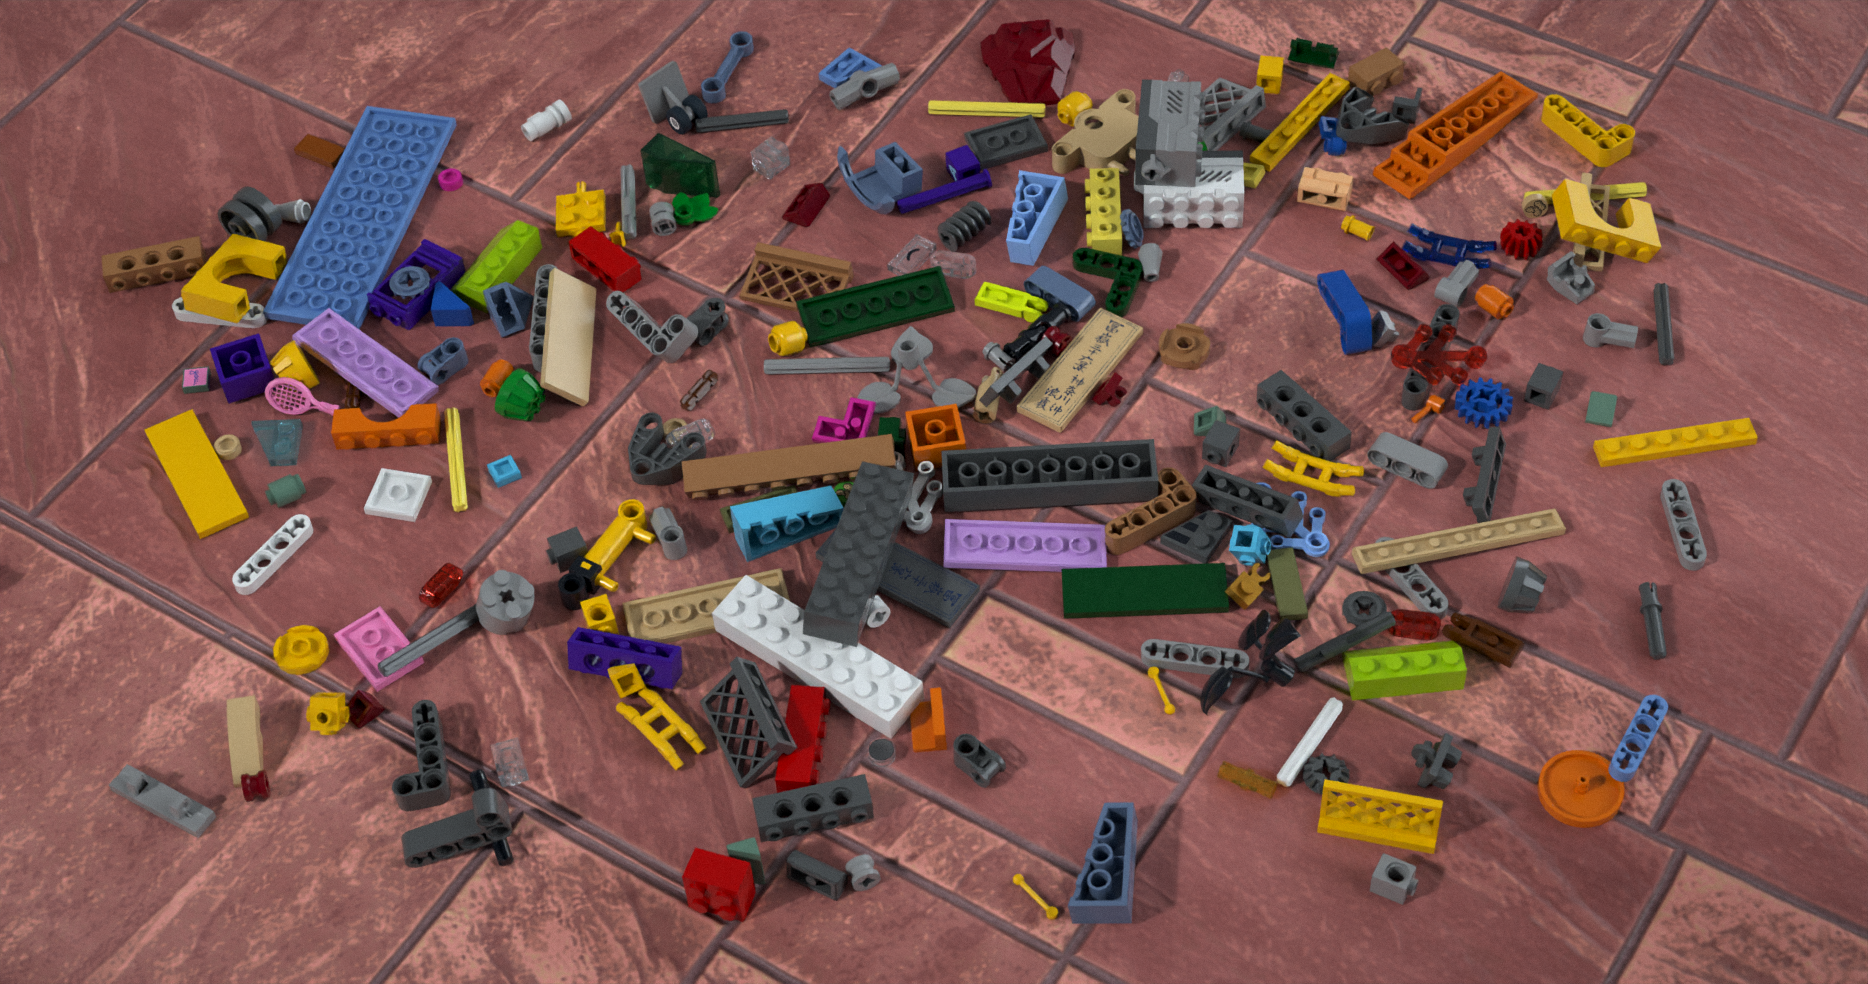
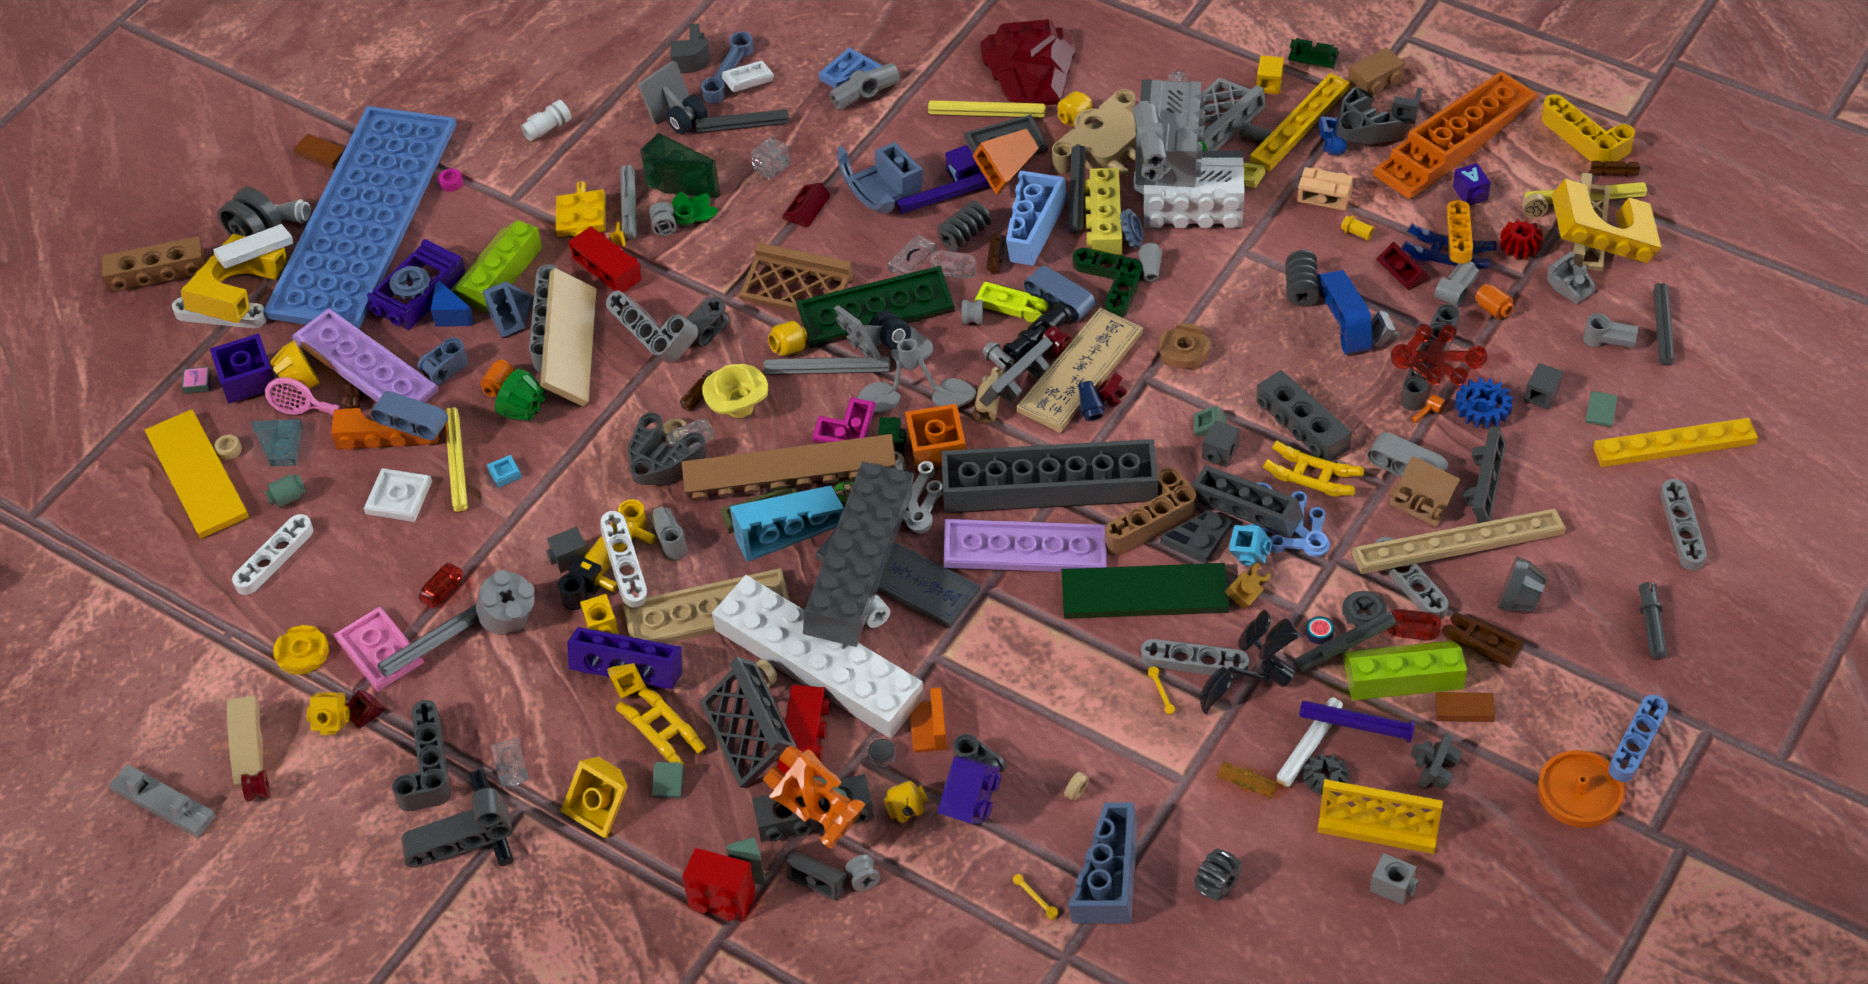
olive tile [1266,547,1308,621] -> none
none -> white tile [213,224,293,269]
none -> sand blue beam [370,391,448,440]
none -> yellow slope [560,757,628,838]
none -> white beam [600,511,647,608]
none -> sand green slope [652,762,685,798]
none -> dark grey brick [671,24,711,74]
none -> light yellow hat [702,364,768,419]
none -> white plate [721,61,774,92]
none -> tan tile [756,659,777,688]
none -> orange hips [763,745,866,849]
none -> light grey plate [834,305,911,361]
none -> yellow head [884,781,929,823]
none -> dark purple brick [937,756,1001,823]
none -> light grey wheel [962,300,983,325]
none -> orange slope [972,129,1039,195]
none -> reddish brown axle [986,231,1005,275]
none -> tan tile [1064,771,1089,801]
none -> dark grey axle [1069,144,1086,233]
none -> dark blue cone [1078,381,1106,421]
none -> light grey piece [1133,101,1166,170]
none -> dark grey gear [1194,848,1241,901]
none -> dark grey piece [1285,250,1319,307]
none -> dark purple axle [1299,701,1415,743]
none -> tile [1306,616,1334,645]
none -> medium nougat hinge [1389,456,1460,527]
none -> dark orange tile [1435,692,1495,722]
none -> light orange beam [1446,200,1473,264]
none -> dark purple brick [1453,163,1491,205]
none -> reddish brown axle [1590,161,1640,176]

